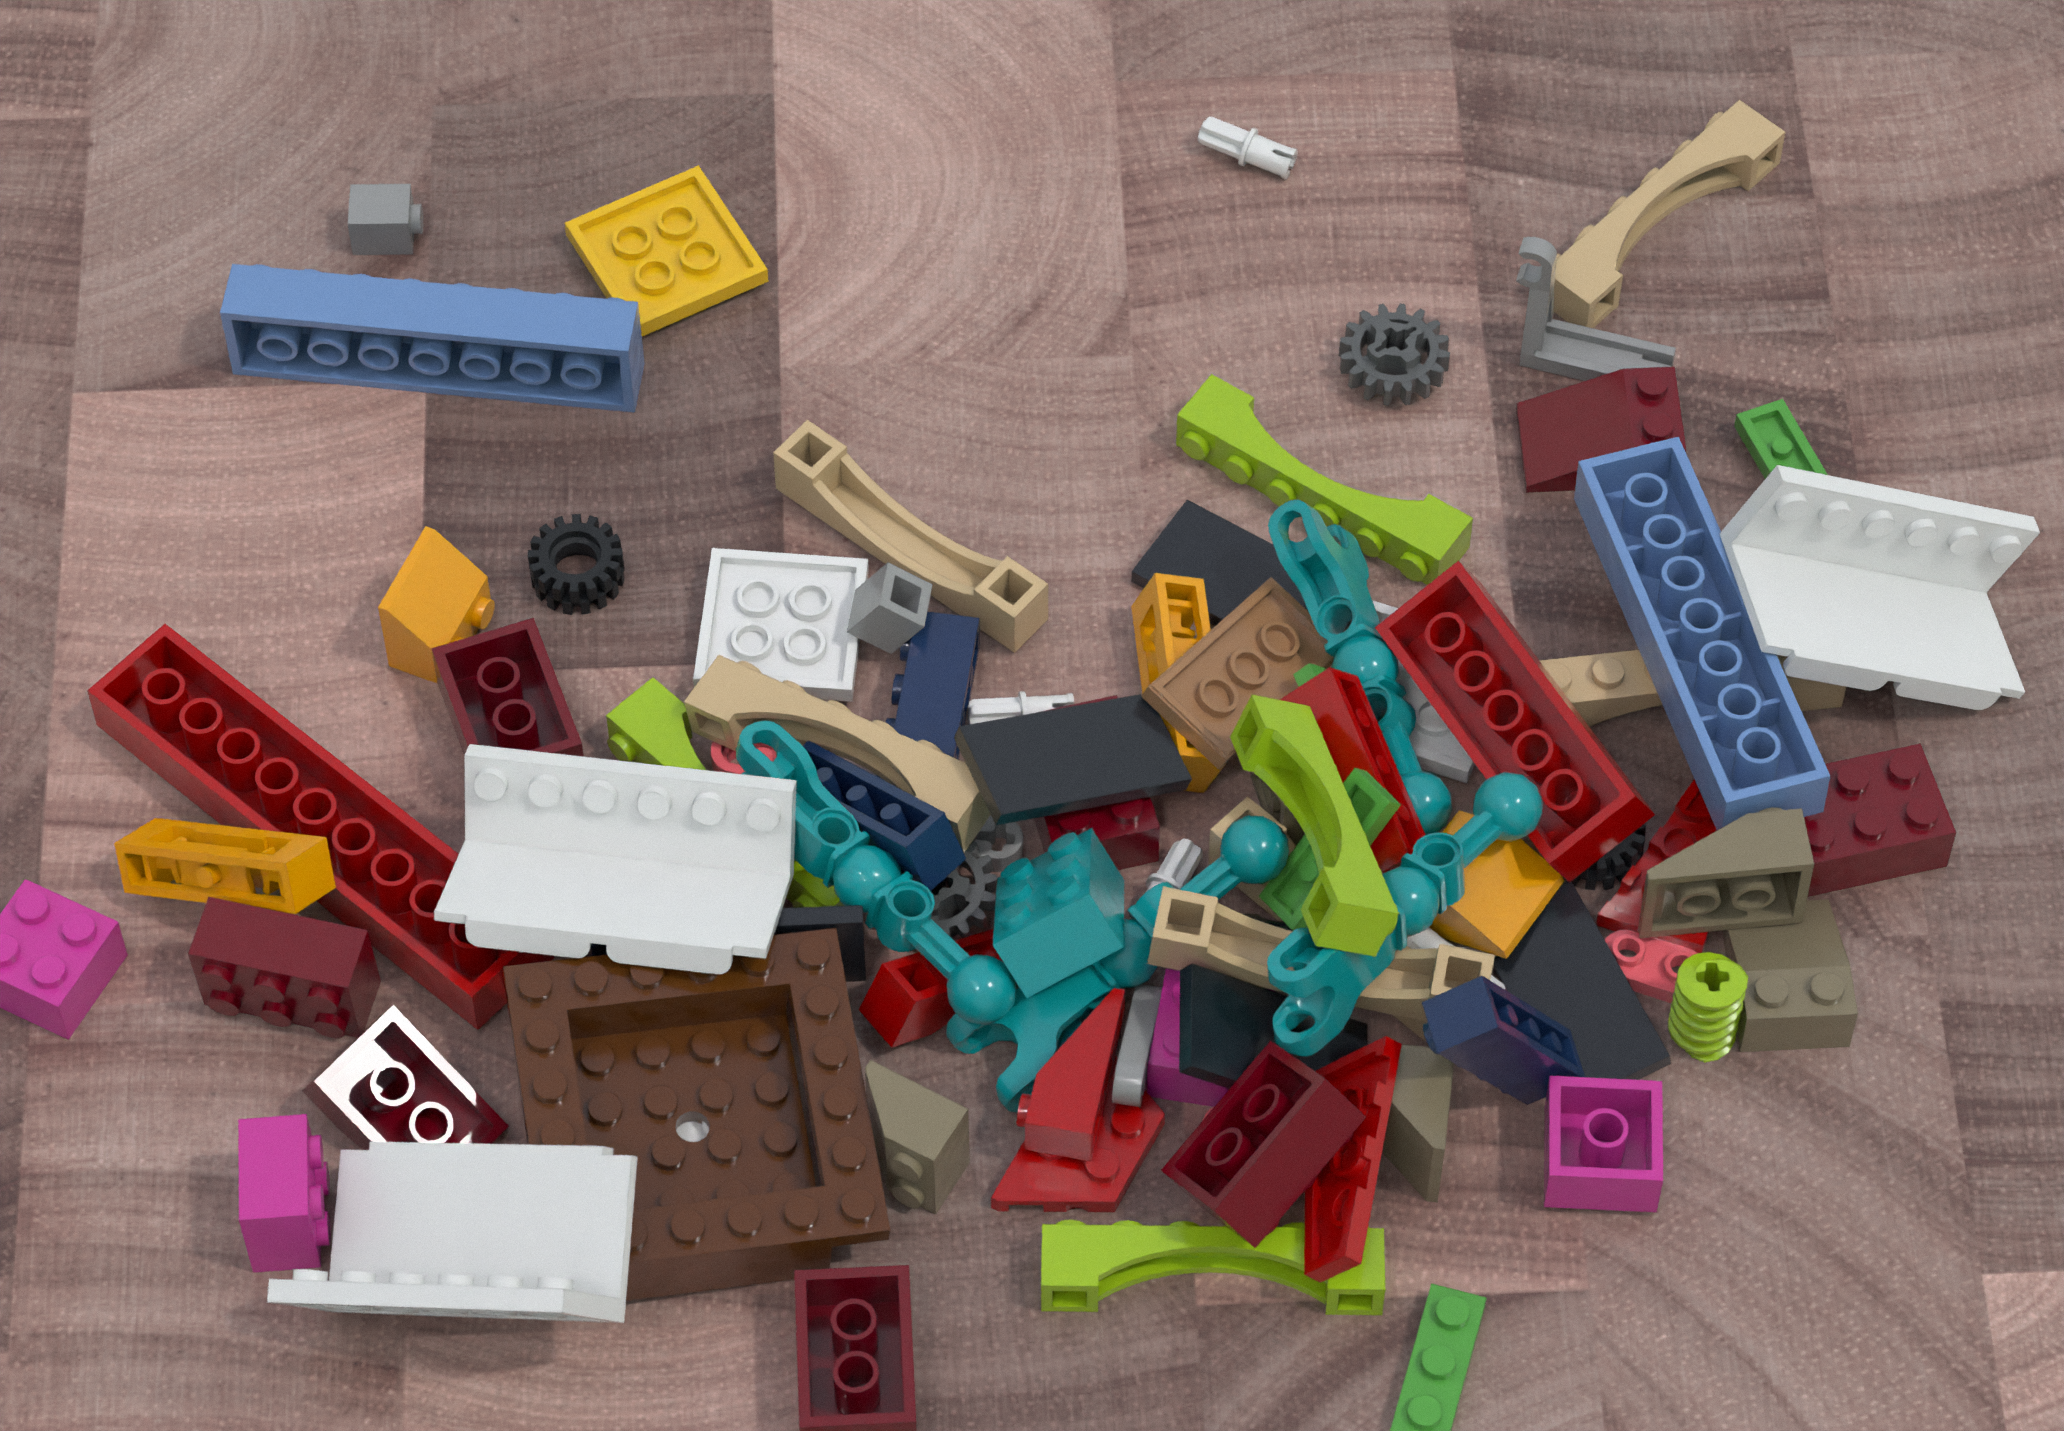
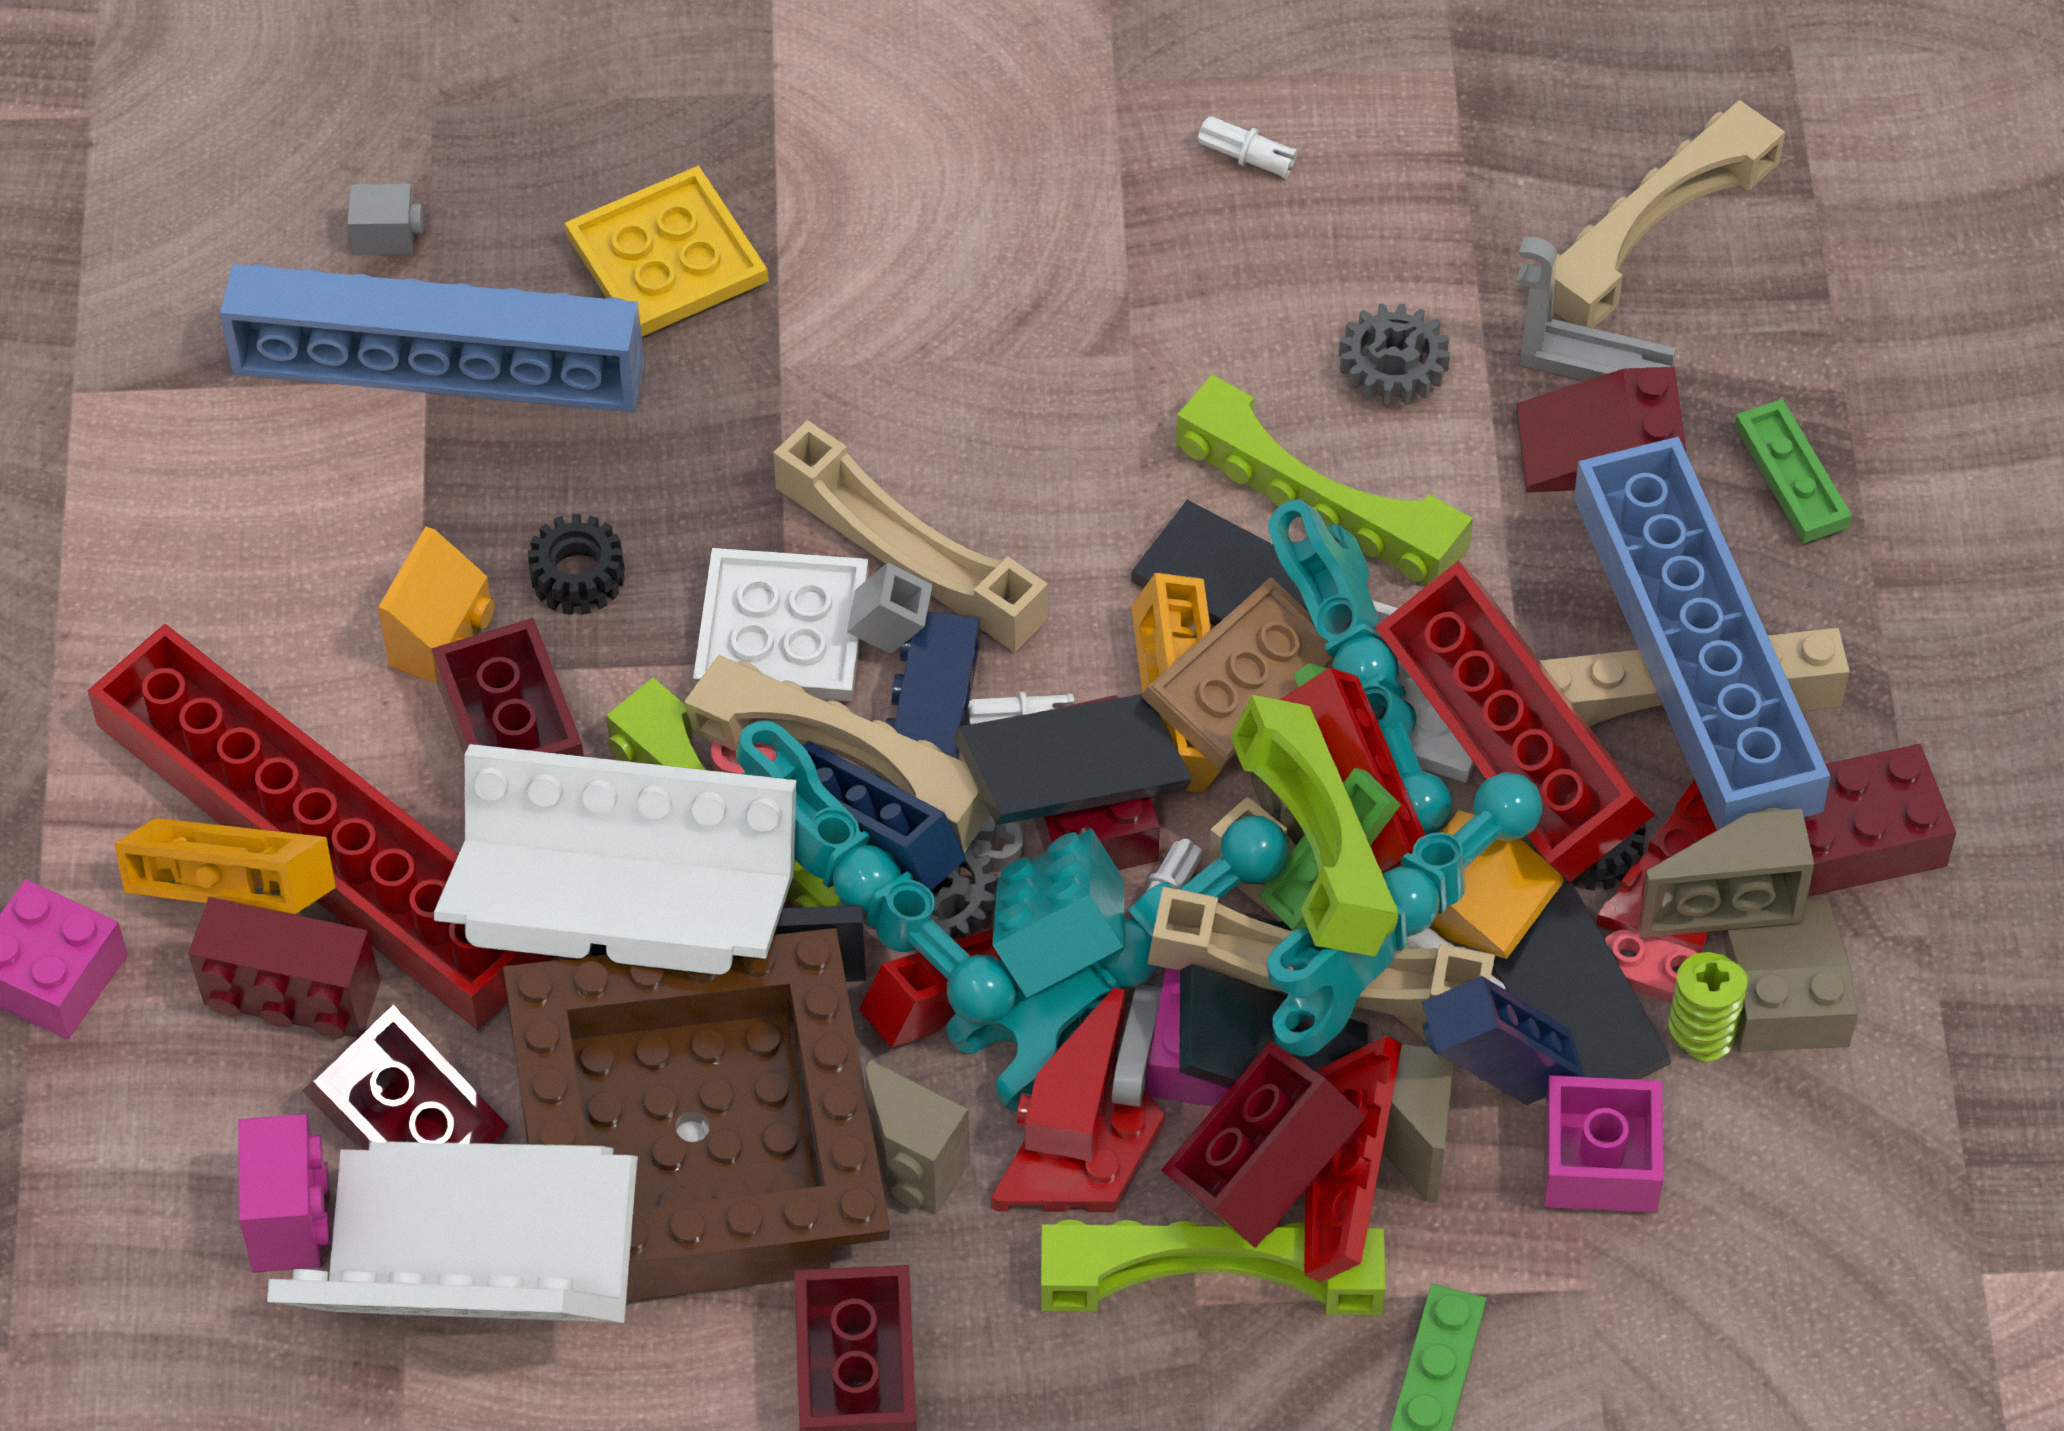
white piece [1720,465,2040,710] -> none

